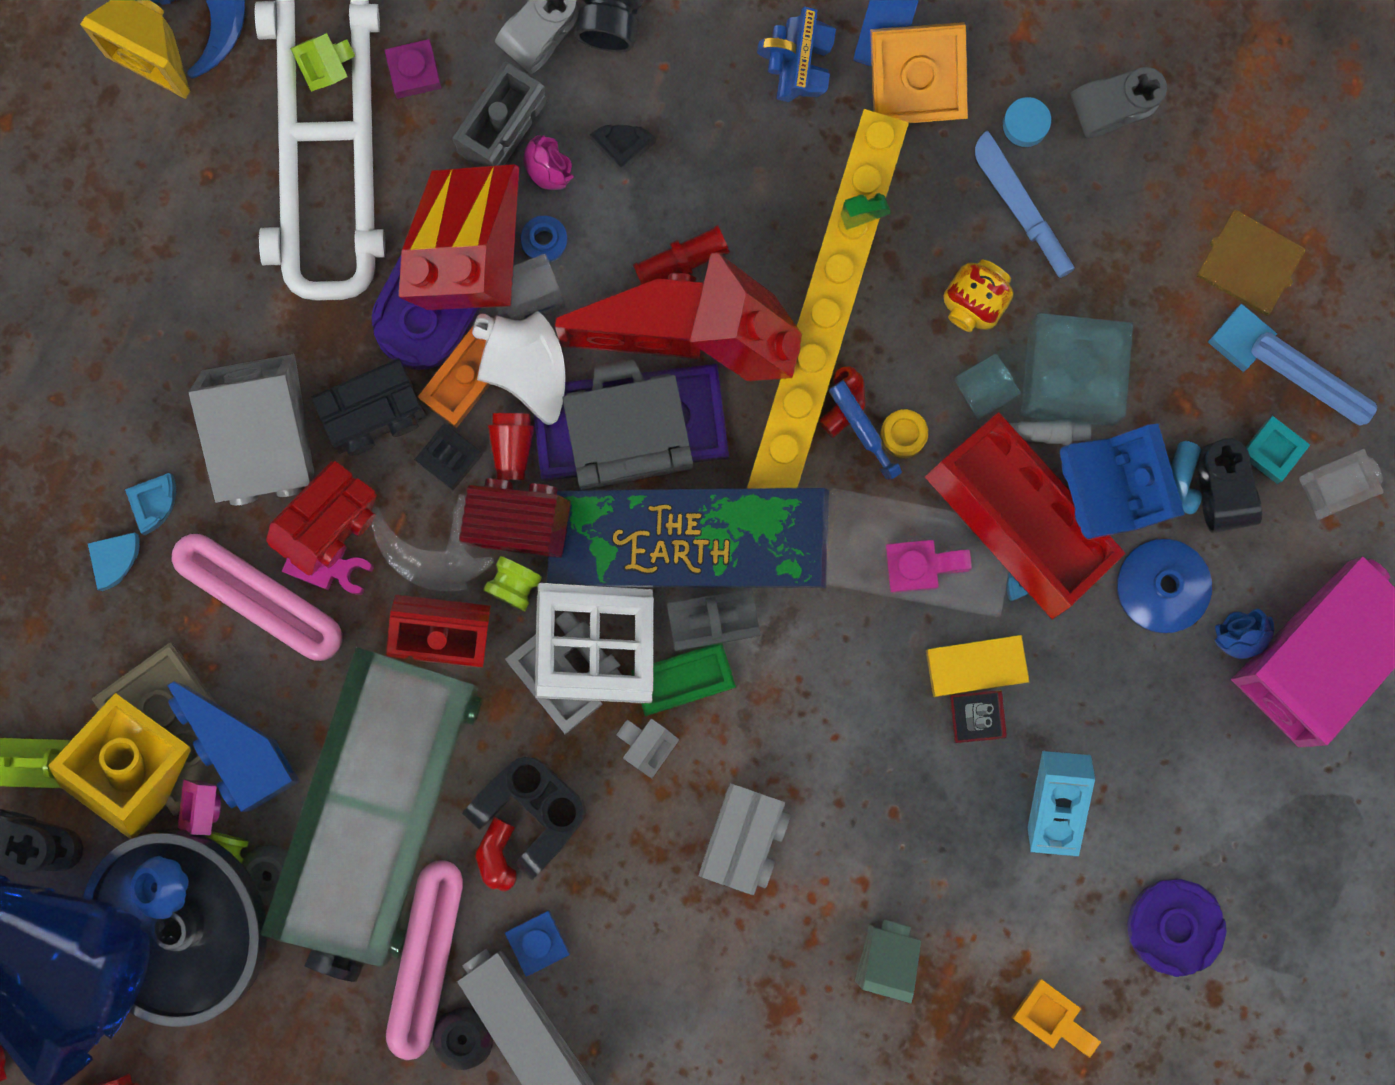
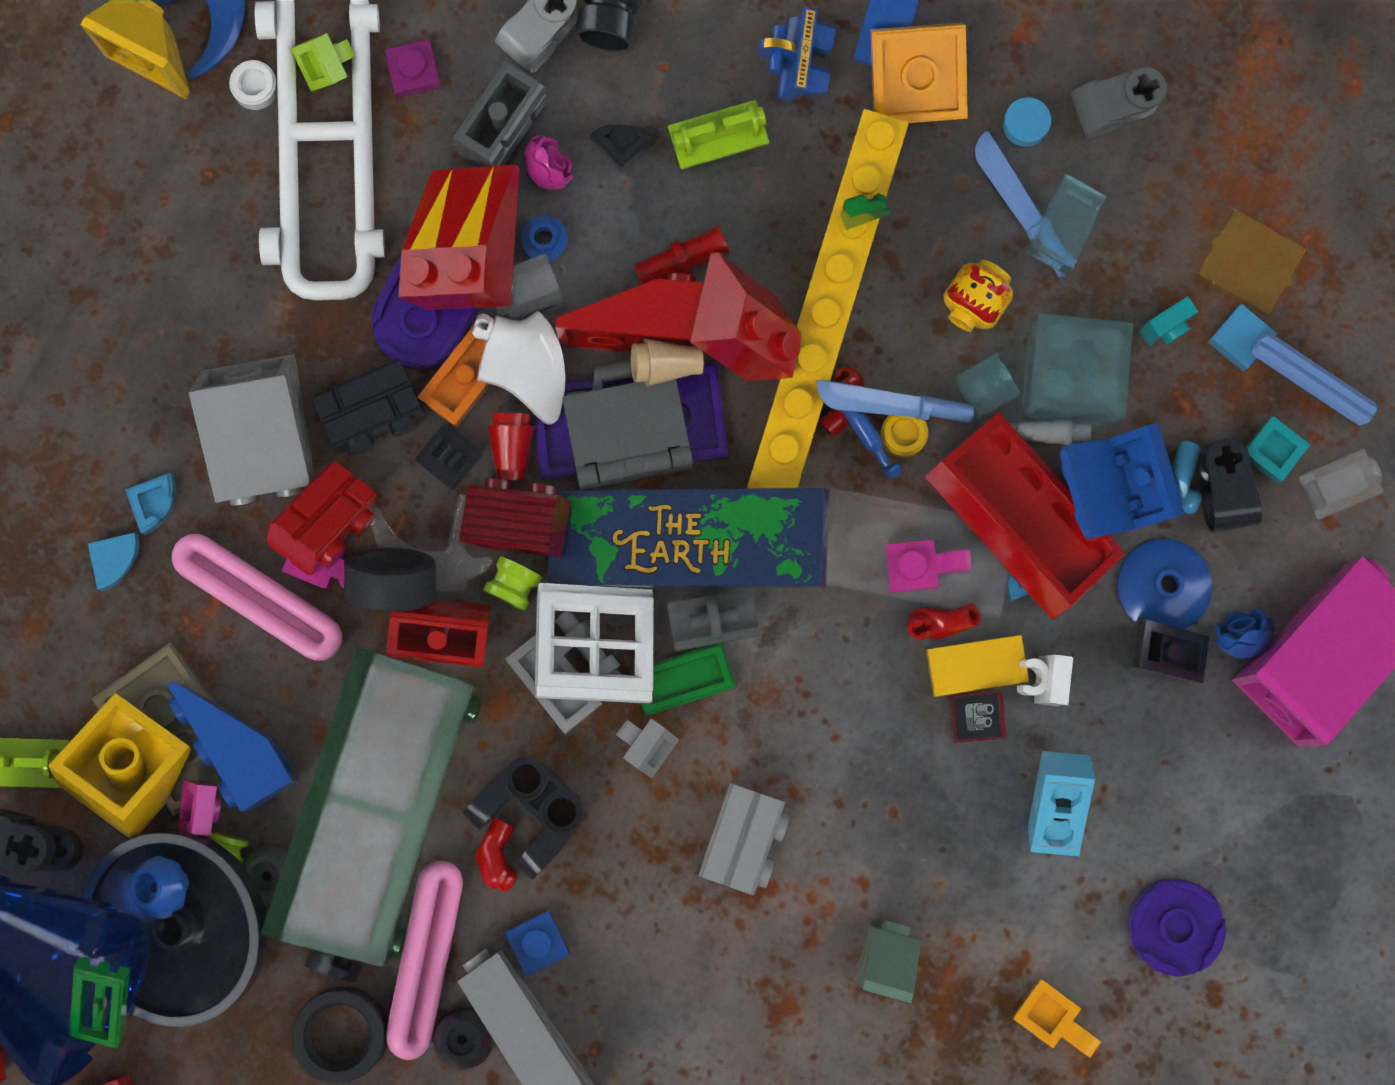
none -> green tile [69,956,130,1048]
none -> white tile [229,60,278,110]
none -> black tyre [292,987,388,1084]
none -> black tyre [344,548,436,612]
none -> tan cone [631,338,704,387]
none -> lime hinge [668,100,770,170]
none -> medium blue piece [817,380,974,423]
none -> red arm [906,603,981,640]
none -> white tile [1017,655,1073,706]
none -> clear light blue tile [1026,174,1106,275]
none -> black slope [1128,619,1210,683]
none -> teal plate [1139,296,1199,346]

